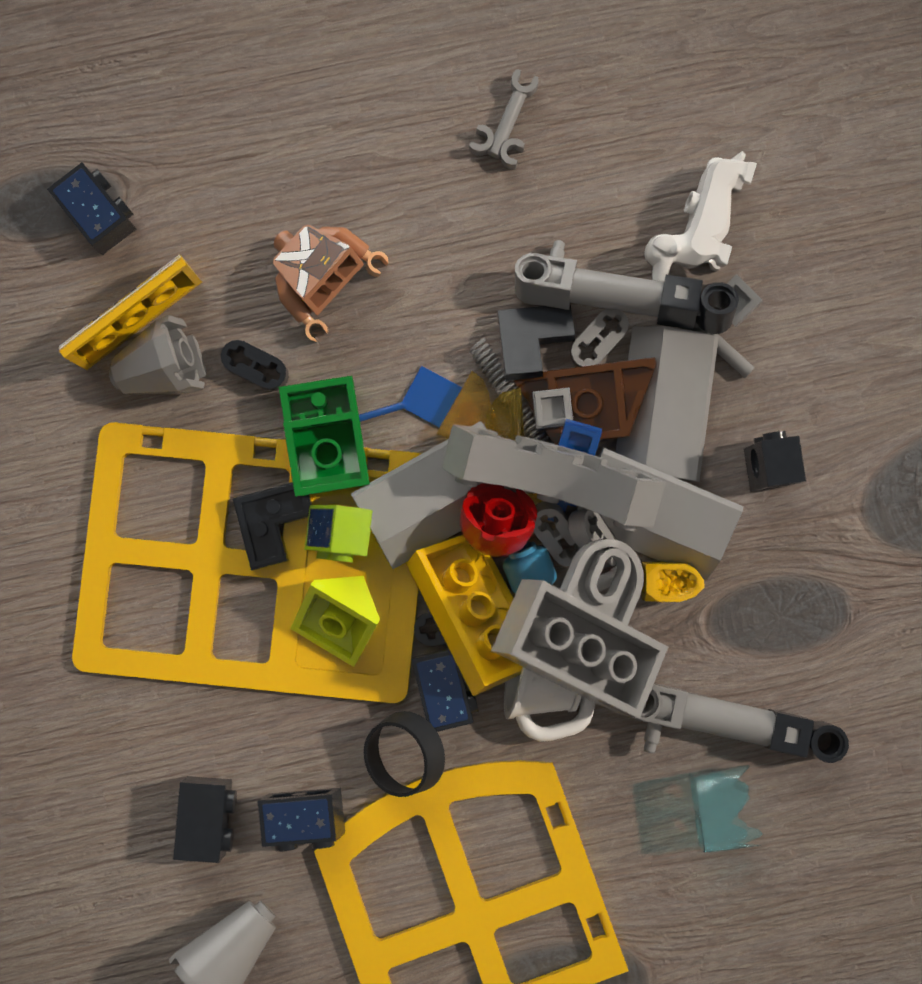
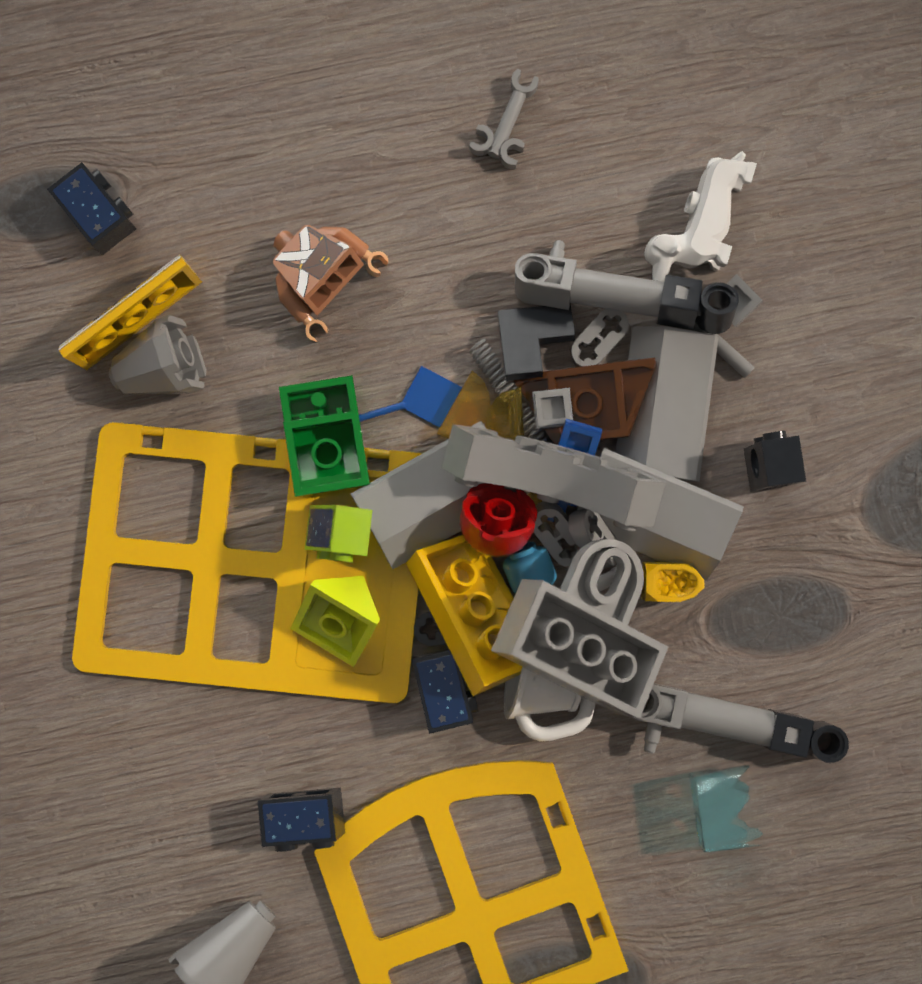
black brick [173,776,237,863] -> none
black beam [221,340,289,392] -> none
black tile [232,482,312,570] -> none
black tyre [364,711,445,797] -> none

